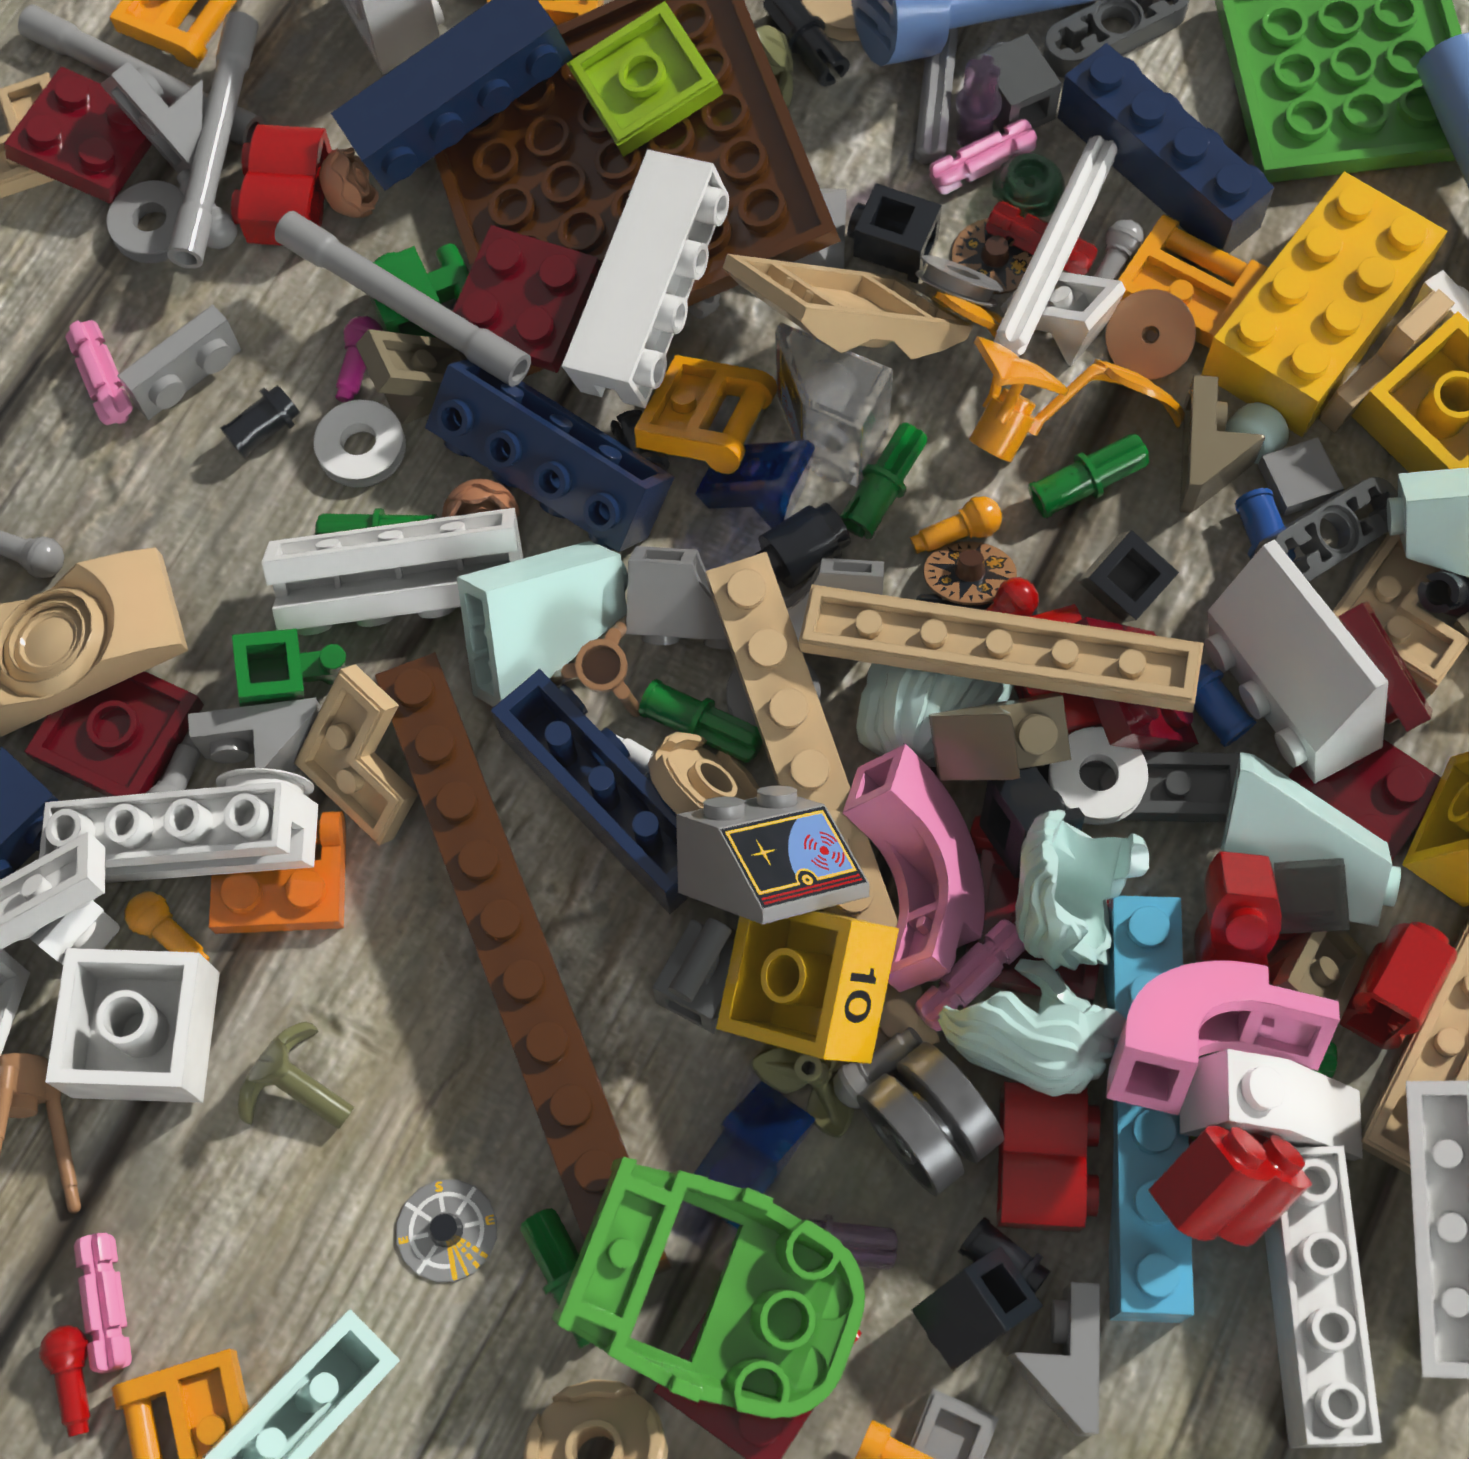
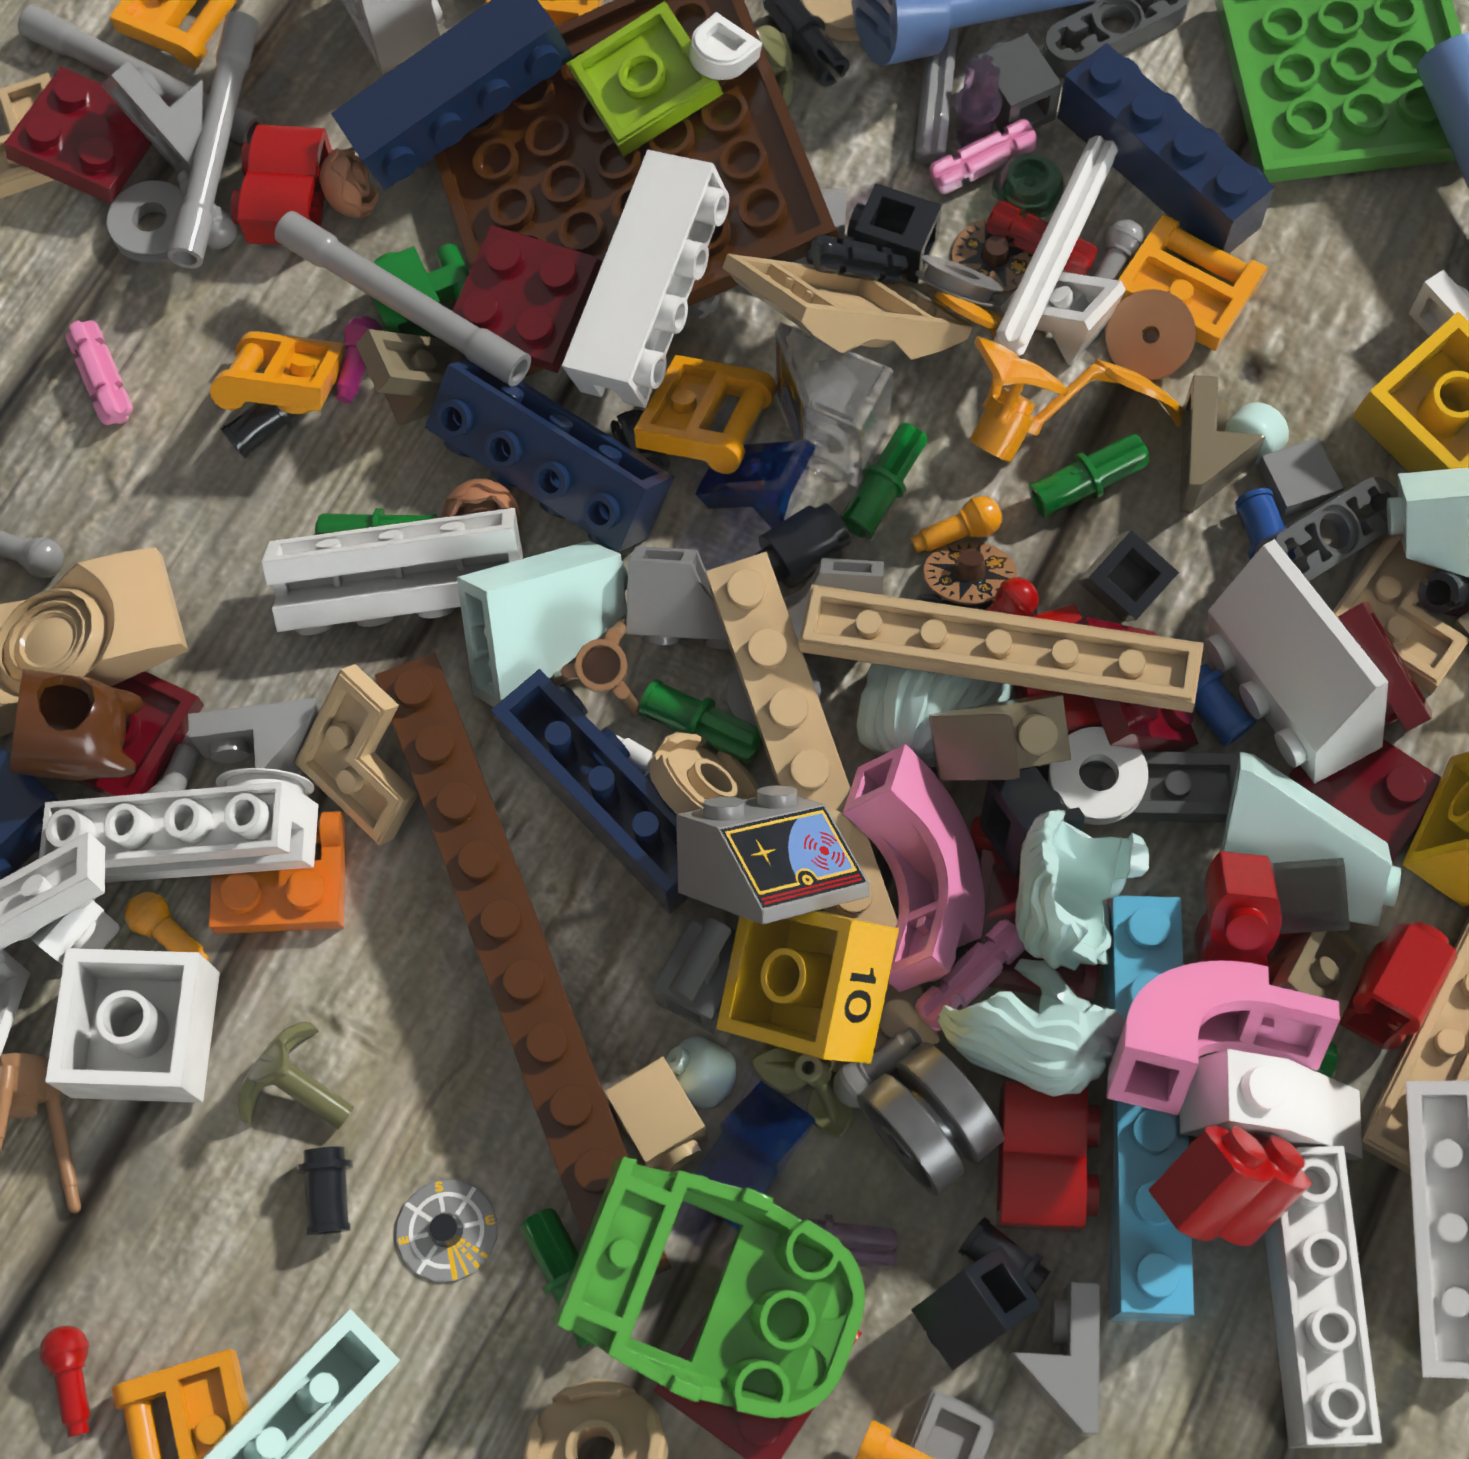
bright pink axle [74,1233,132,1373] -> none
light grey plate [117,305,241,420] -> none
green brick [232,629,346,707] -> none
white piece [314,400,406,488] -> none
yellow brick [1201,171,1448,437] -> none
tan tile [1319,289,1455,433] -> none
none -> reddish brown piece [9,669,143,781]
none -> light orange plate [210,331,345,414]
none -> black pin [297,1146,353,1235]
none -> tan brick [604,1056,708,1172]
none -> light aqua piece [666,1035,736,1108]
none -> white tile [689,12,762,80]
none -> black axle [806,235,908,285]

